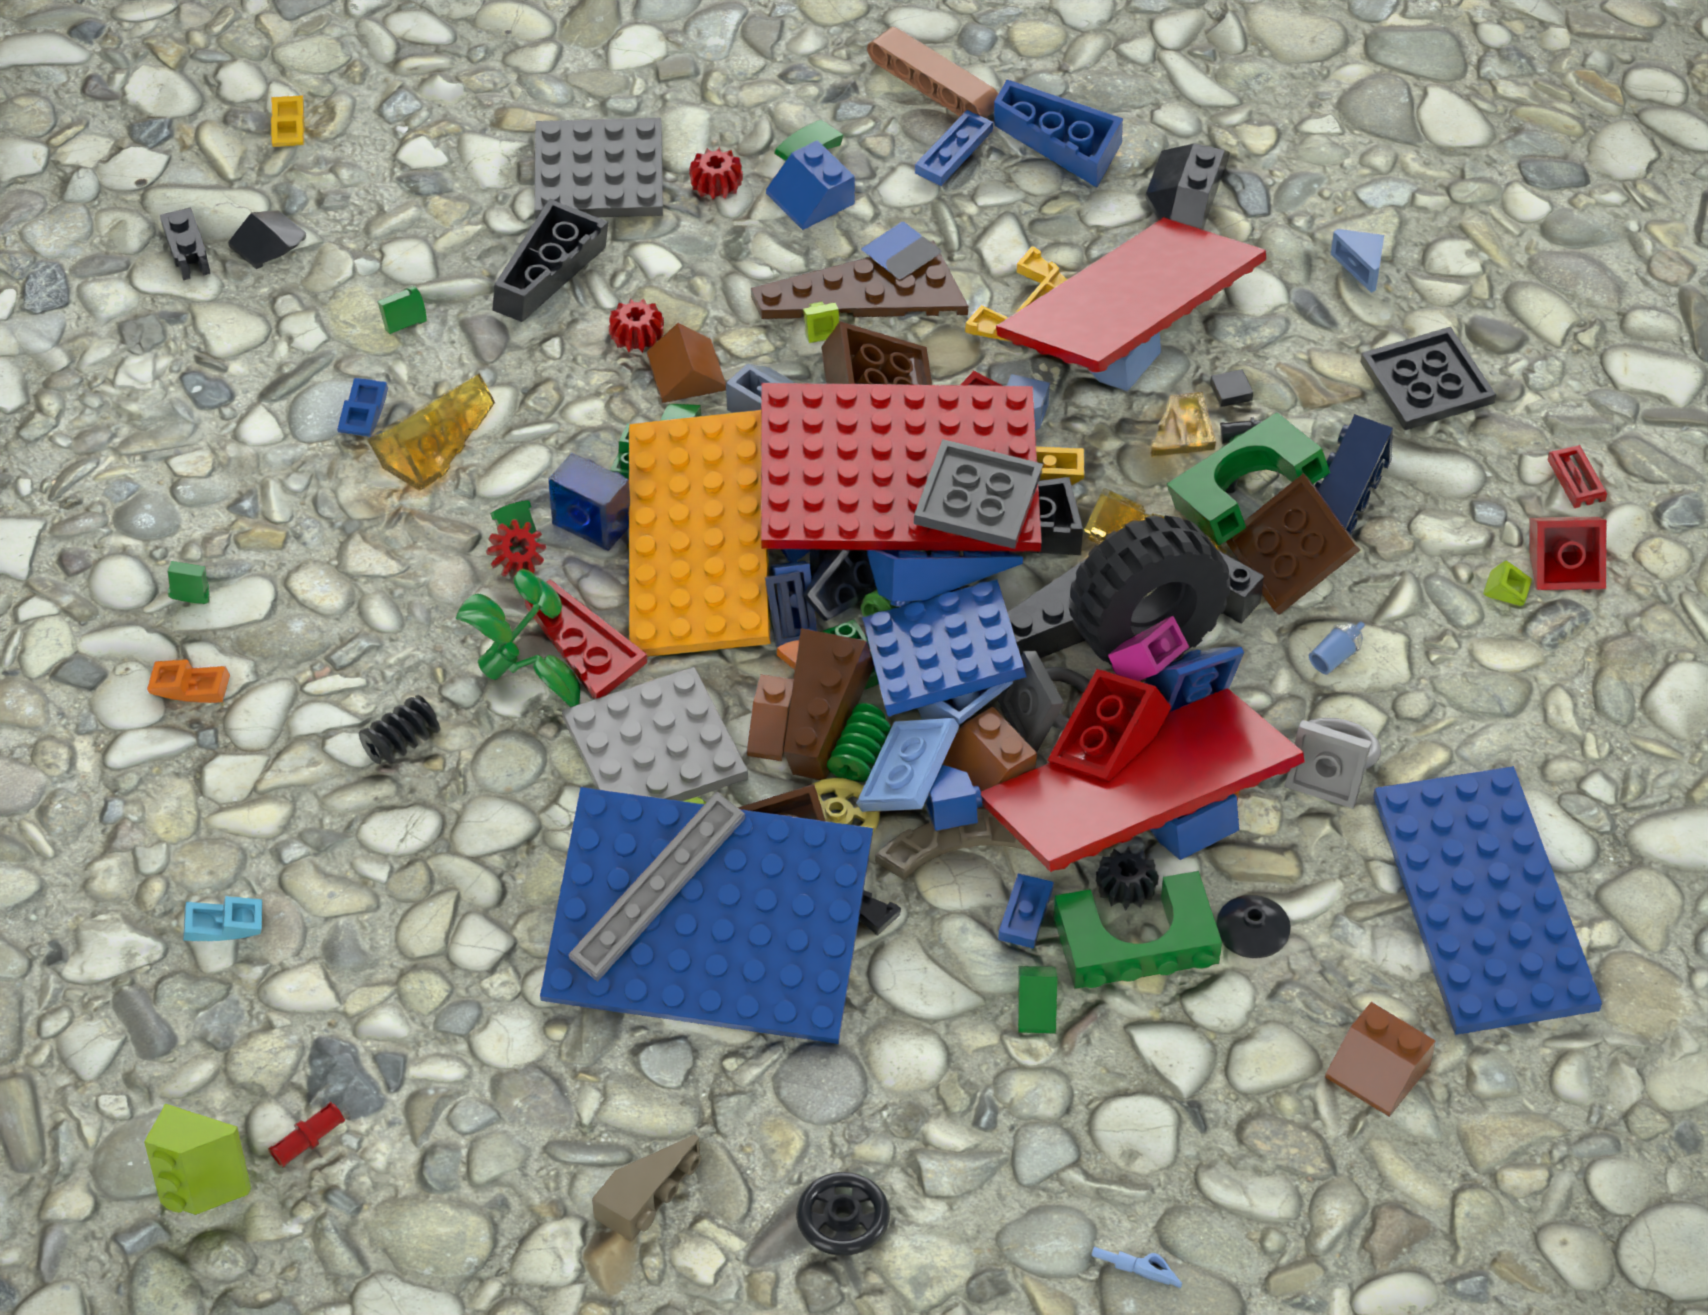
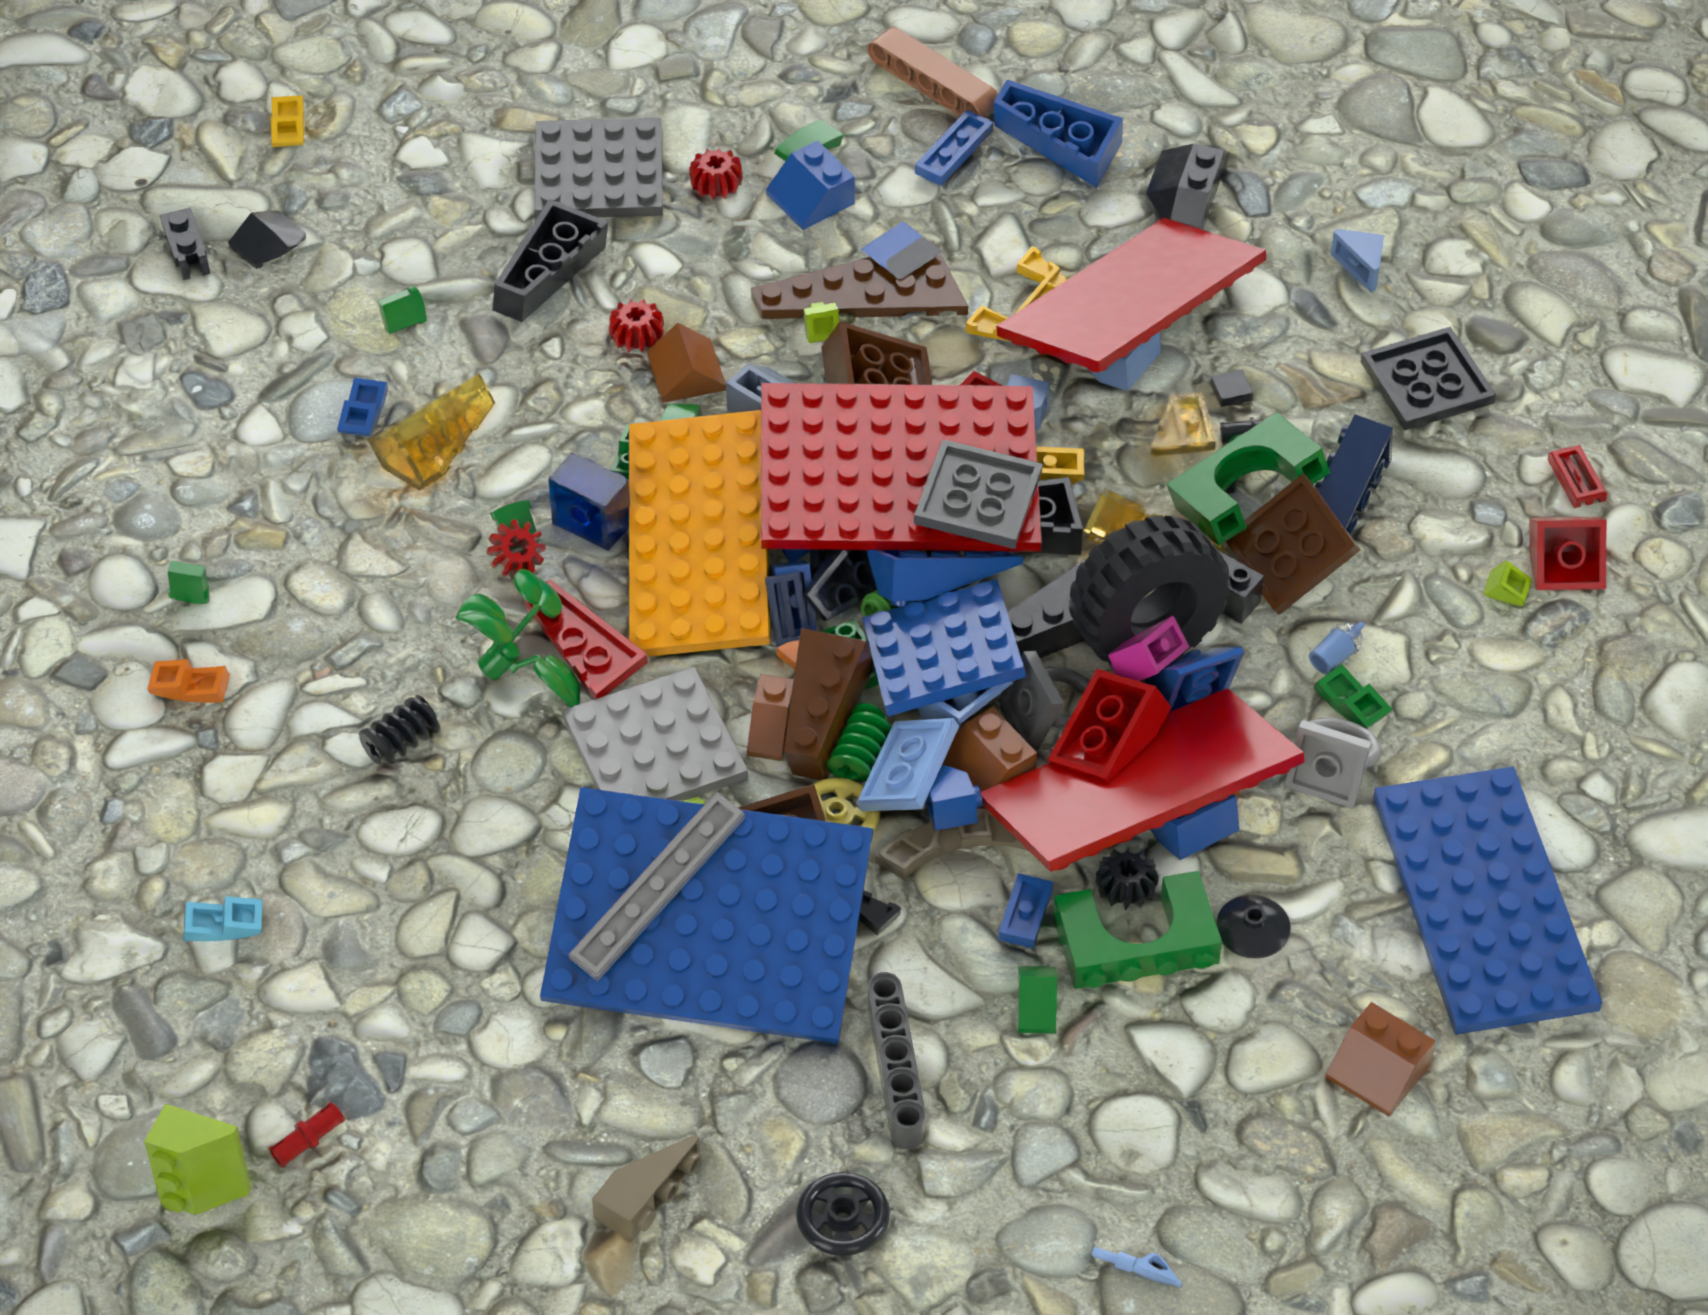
none -> dark grey beam [868,972,925,1149]
none -> green slope [1313,664,1393,729]

